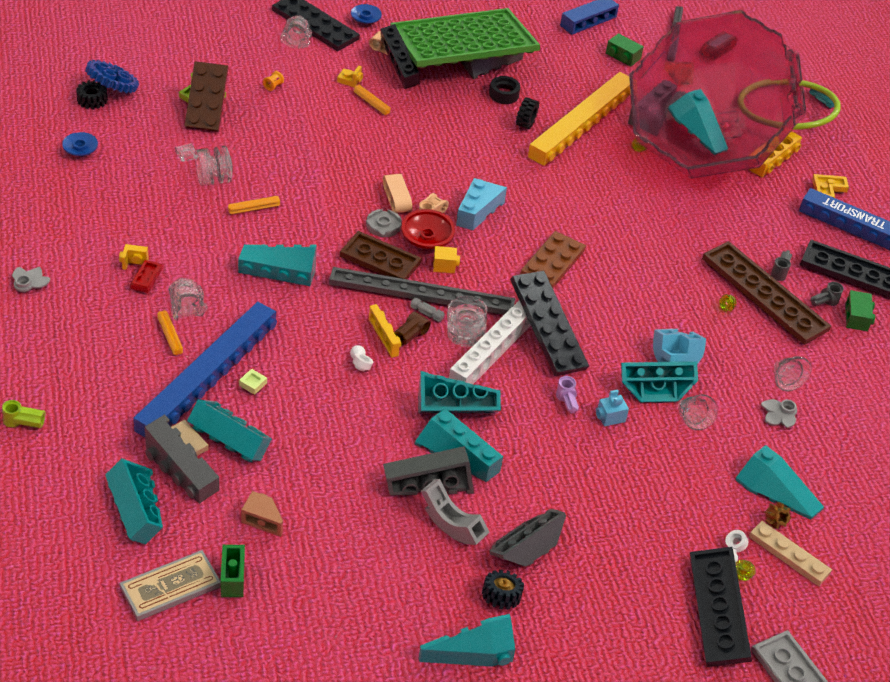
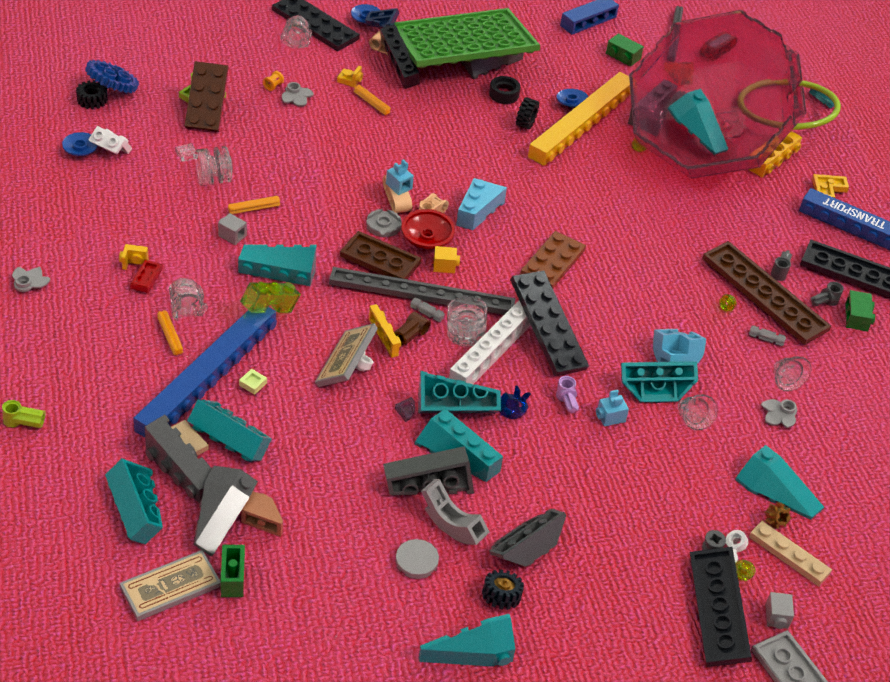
none -> white bracket [89,126,132,154]
none -> dark grey wedge [194,466,258,556]
none -> light grey brick [218,213,247,245]
none -> clear neon green arch [240,282,301,313]
none -> light grey plate [282,82,314,107]
none -> tile [315,323,378,387]
none -> dark blue wing [365,8,399,28]
none -> medium azure brick [386,160,414,195]
none -> clear purple tile [395,397,415,422]
none -> light grey tile [395,539,439,579]
none -> clear blue piece [499,385,531,419]
none -> blue dish [556,89,588,108]
none -> dark grey wheel [702,530,726,550]
none -> light grey axle [749,325,786,346]
none -> light grey brick [765,592,794,629]

